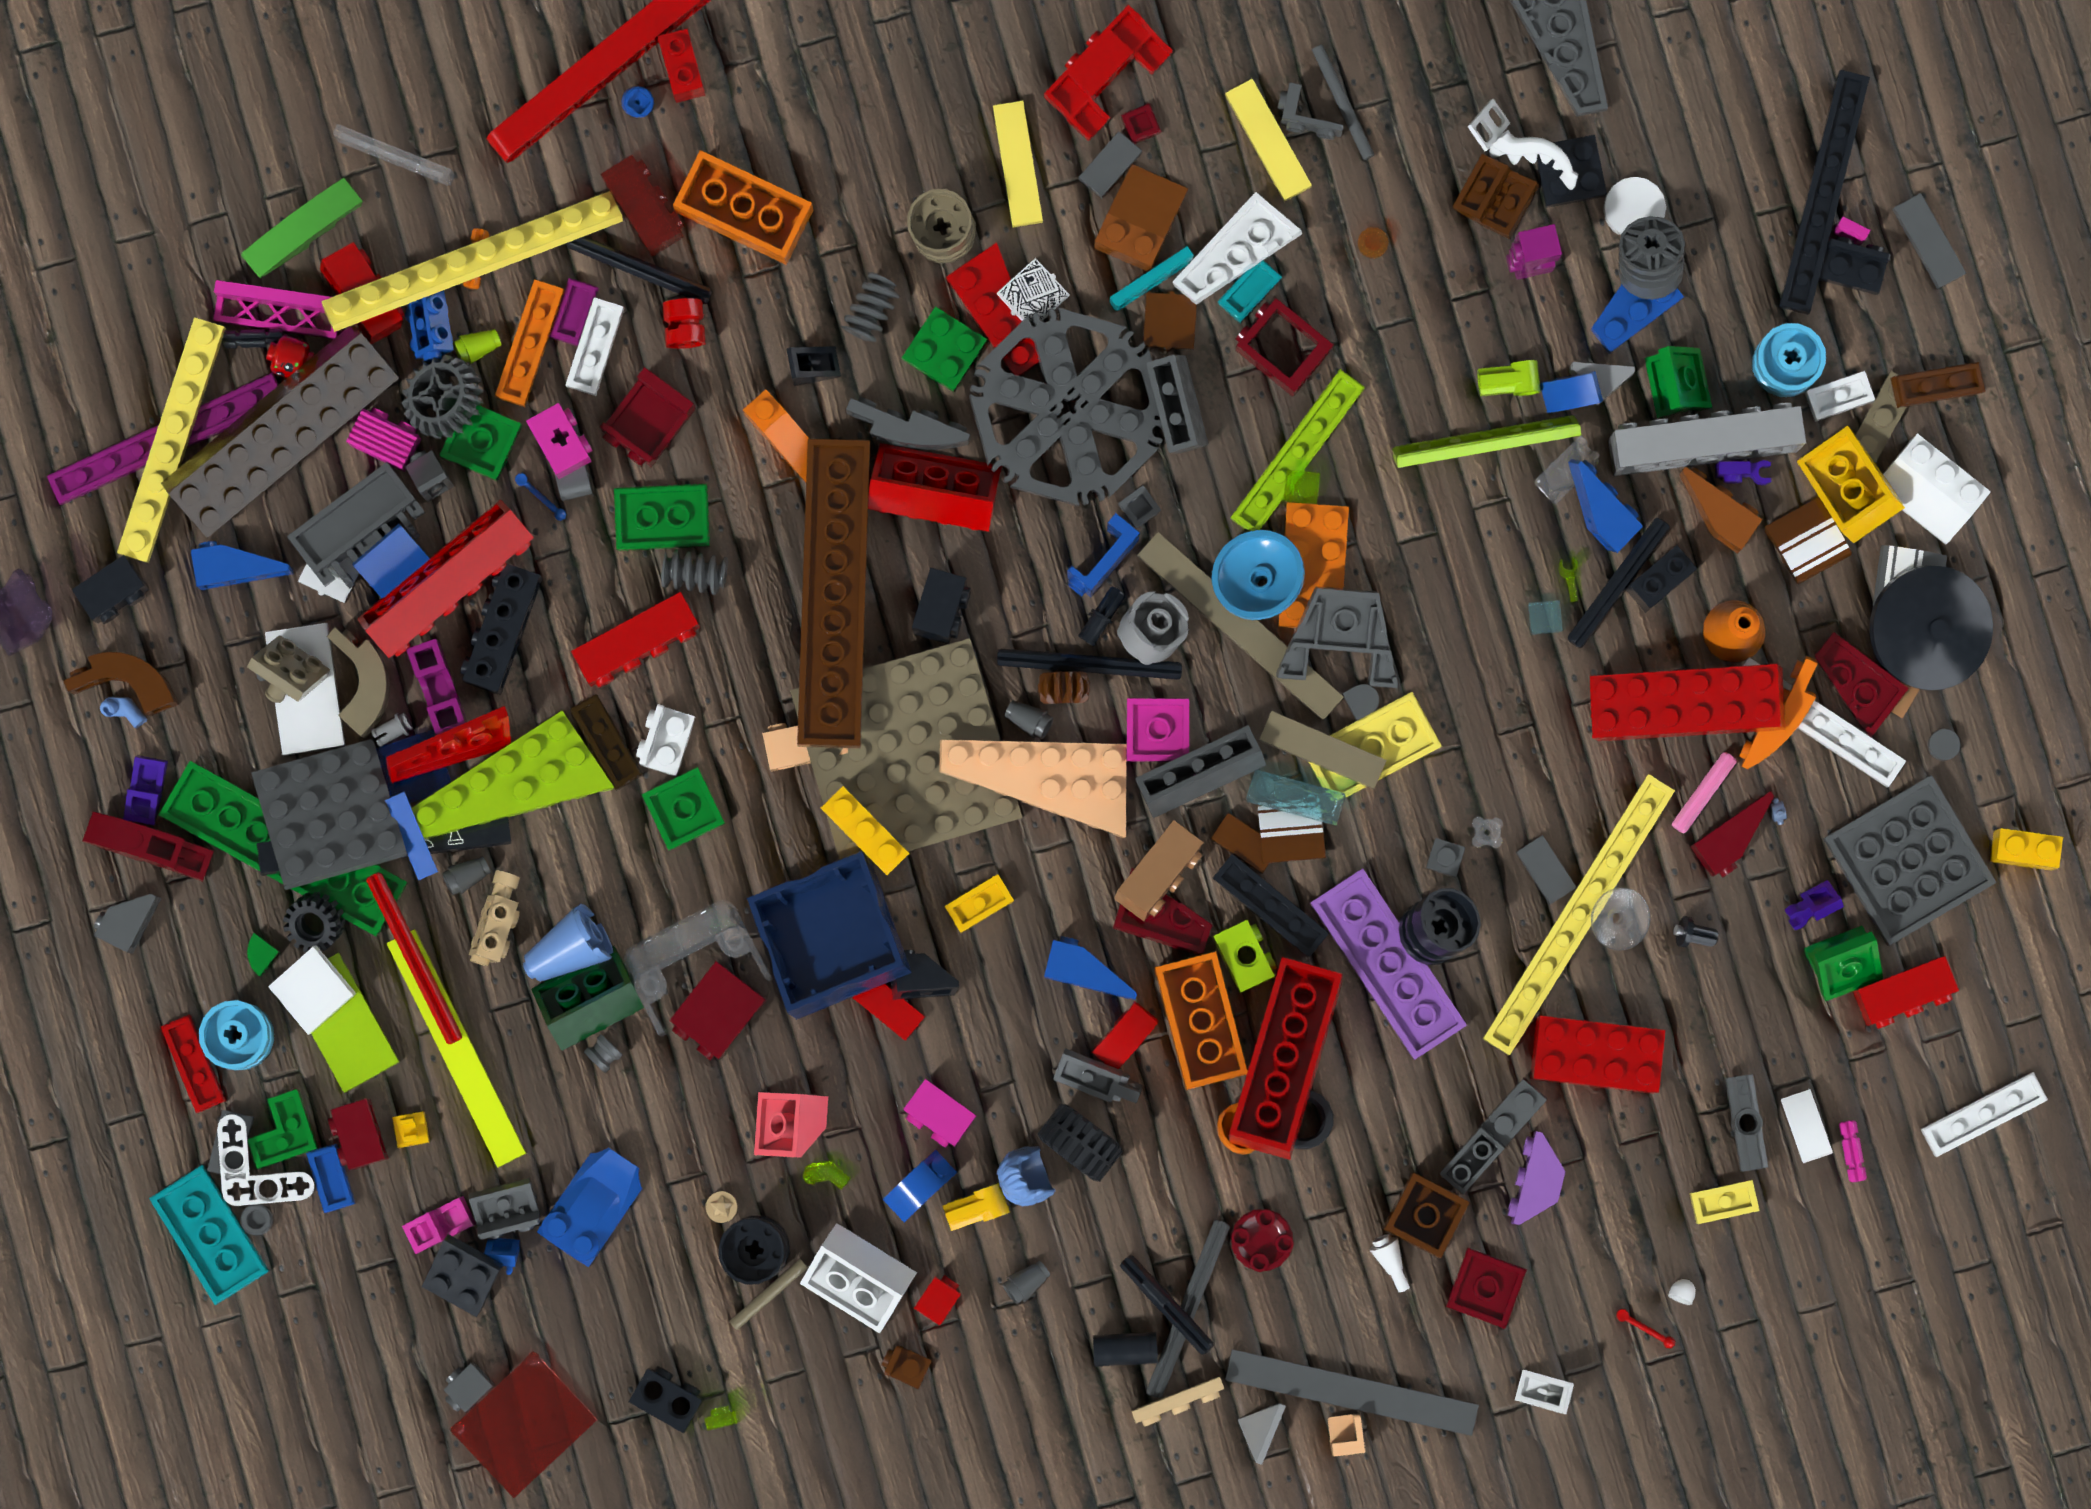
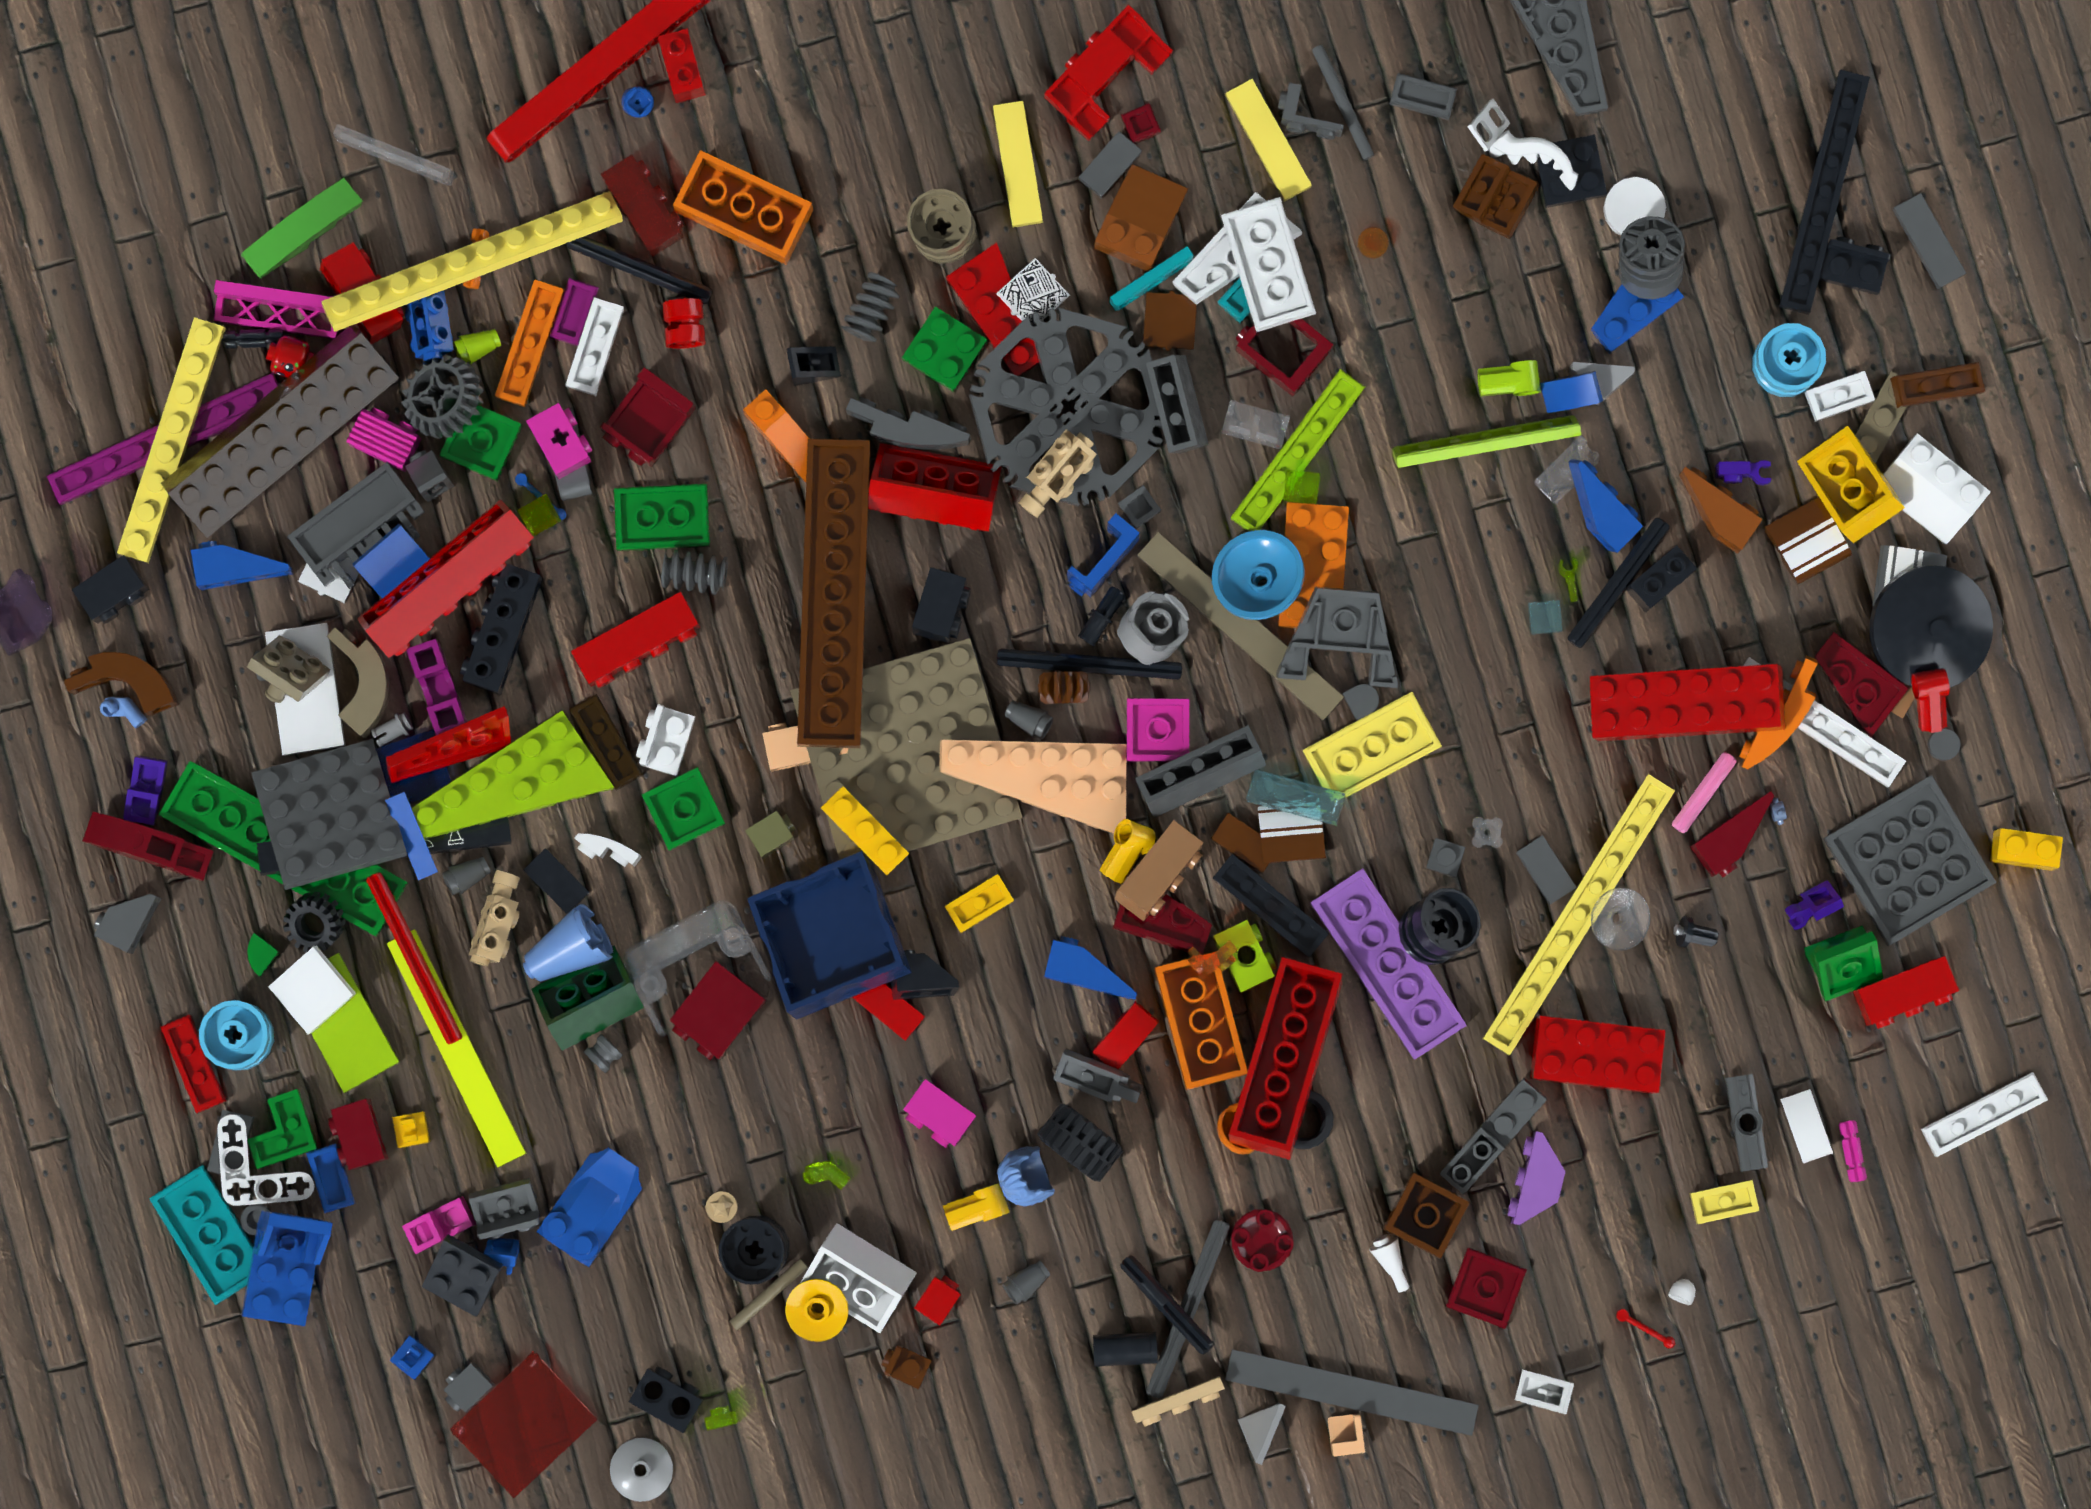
coral slope [754,1092,828,1158] -> none
blue brick [883,1150,957,1222] -> none
dark tan tile [1259,711,1387,790] -> none
magenta arch [1506,224,1562,280] -> none
light grey brick [1608,403,1806,476] -> none
green bracket [1644,346,1712,418] -> none
orange cone [1703,600,1765,662] -> none
dark pink tile [1833,216,1870,246] -> none
none -> blue bracket [241,1210,333,1326]
none -> blue tile [390,1335,435,1380]
none -> clear neon green plate [517,494,561,537]
none -> black tile [523,848,590,914]
none -> white slope [574,833,642,867]
none -> light grey dish [610,1438,673,1501]
none -> olive brick [745,811,796,859]
none -> yellow dish [785,1279,848,1342]
none -> tan brick [1018,429,1097,519]
none -> yellow piece [1099,819,1156,884]
none -> clear orange bracket [1187,940,1238,976]
none -> white tile [1221,197,1316,332]
none -> clear hinge [1221,399,1290,449]
none -> dark grey tile [1389,73,1457,120]
none -> red piece [1911,668,1950,733]

